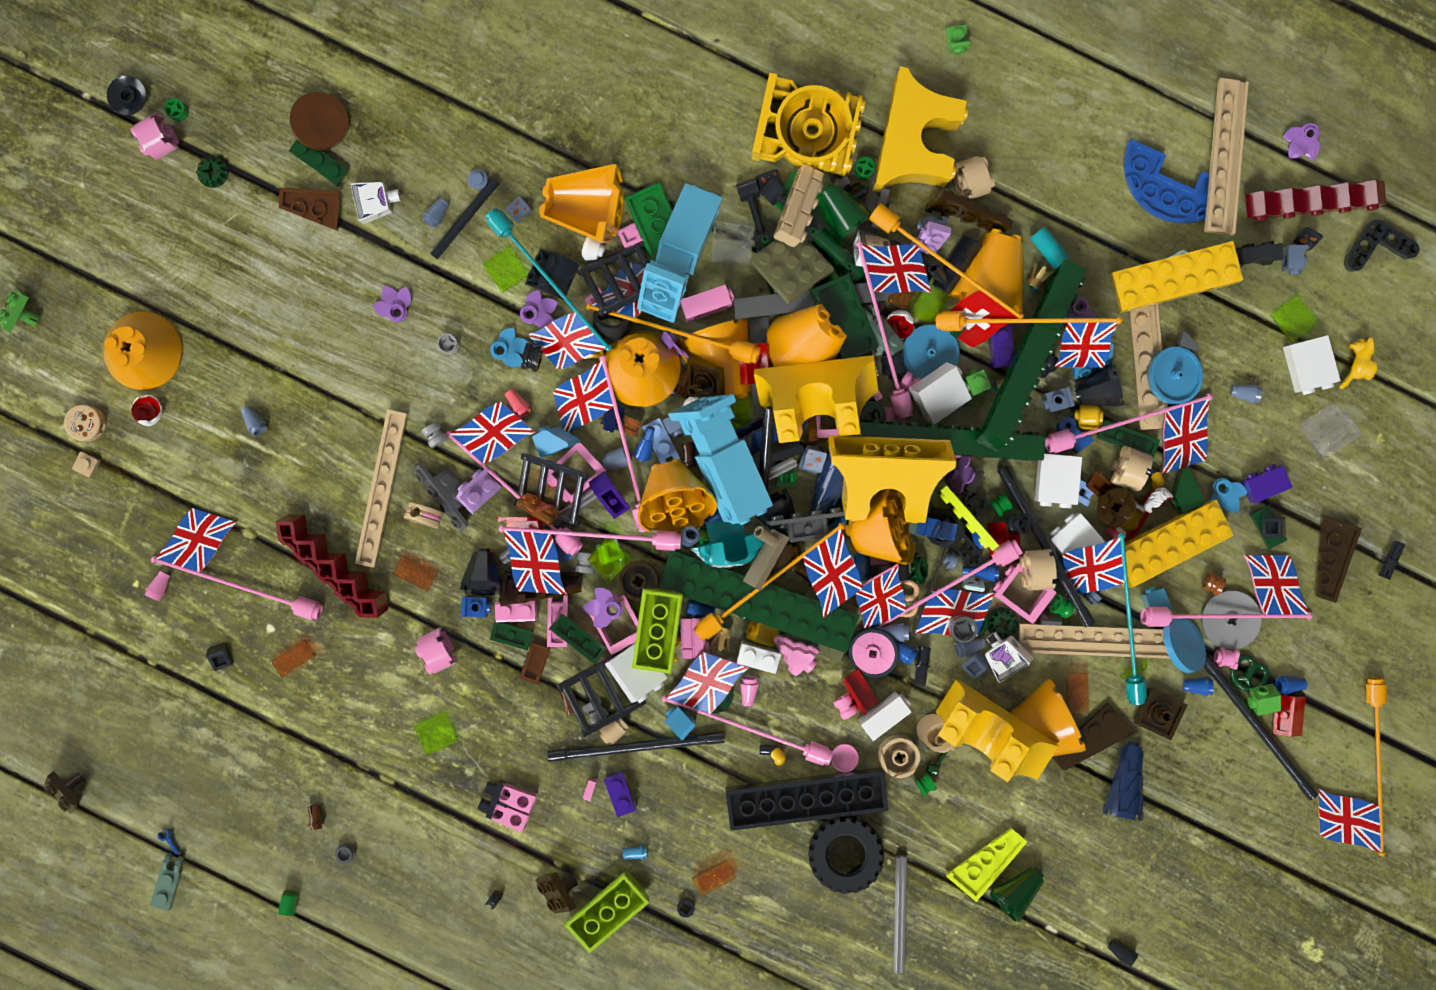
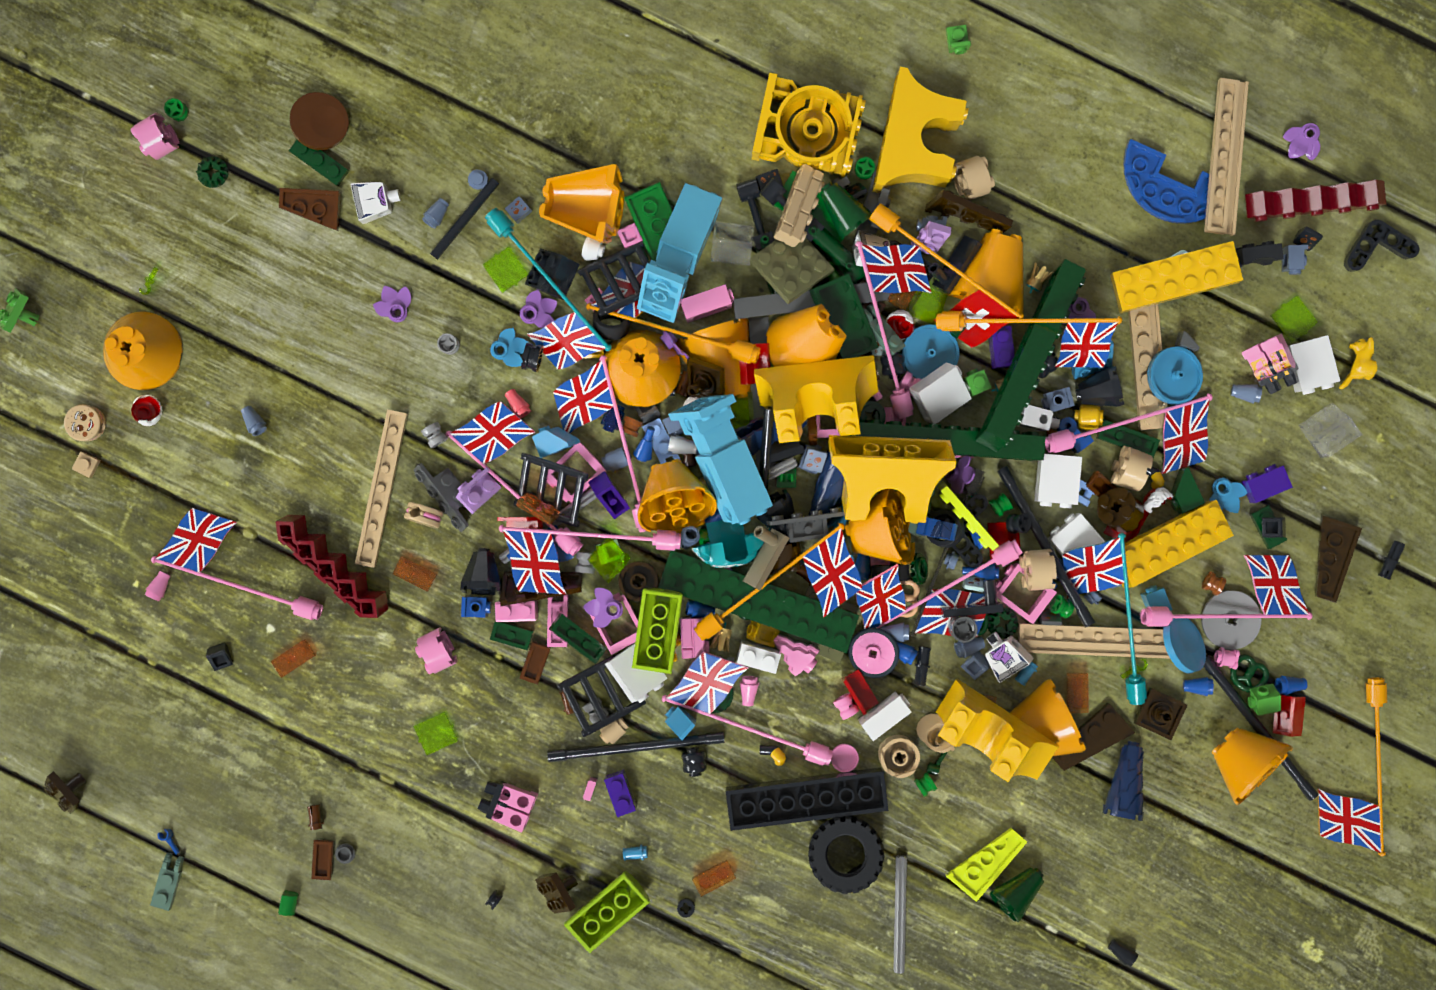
black dish [107,76,147,116] -> none
teal brick [1030,226,1070,269] -> none
none -> clear neon green hand [139,267,159,295]
none -> reddish brown tile [311,840,334,880]
none -> dark grey slope [634,405,661,425]
none -> white cone [668,435,697,454]
none -> black piece [681,747,707,777]
none -> black piece [940,579,1004,618]
none -> dark azure pin [1015,662,1038,686]
none -> white torso [1016,405,1060,431]
none -> light orange cone [1212,727,1293,806]
none -> hips [1242,333,1299,395]

